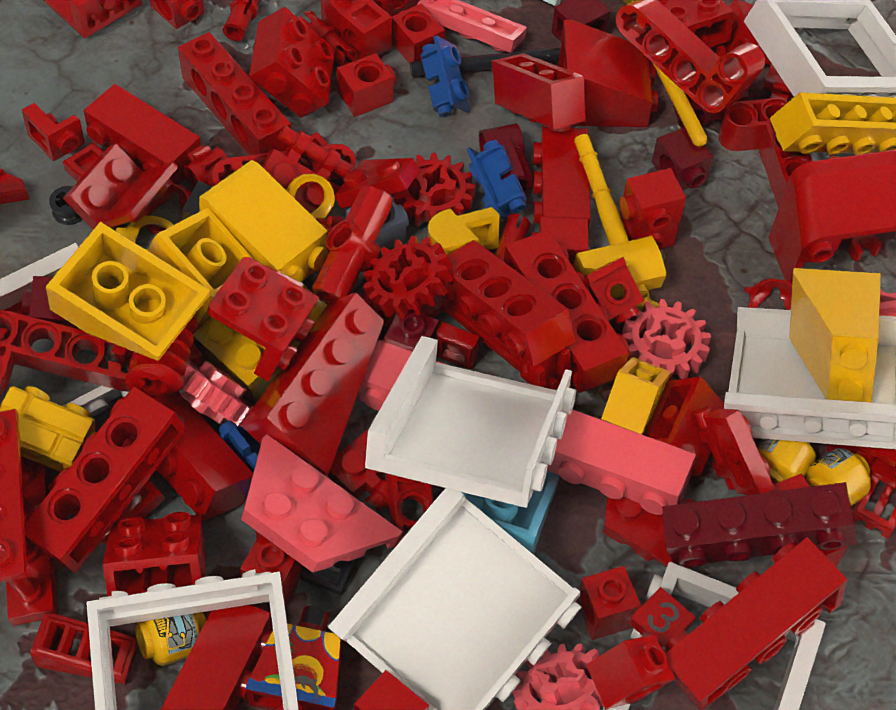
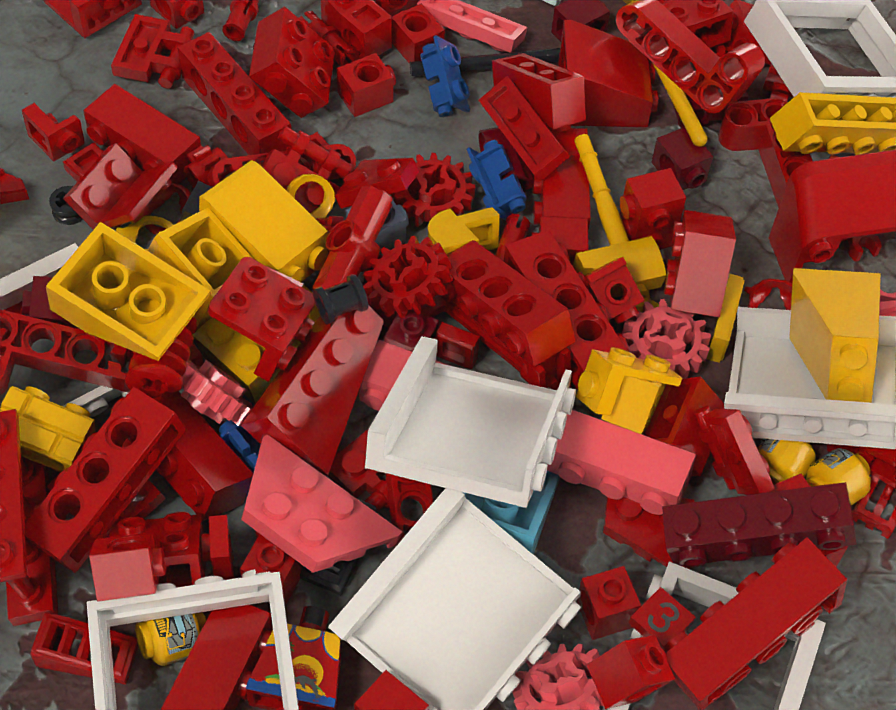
none -> brick [89,532,166,602]
none -> red plate [111,14,195,89]
none -> red plate [201,515,235,580]
none -> black bush [313,274,368,325]
none -> red plate [478,76,570,181]
none -> yellow bracket [576,347,682,416]
none -> brick [664,210,736,317]
none -> yellow tile [707,274,745,363]

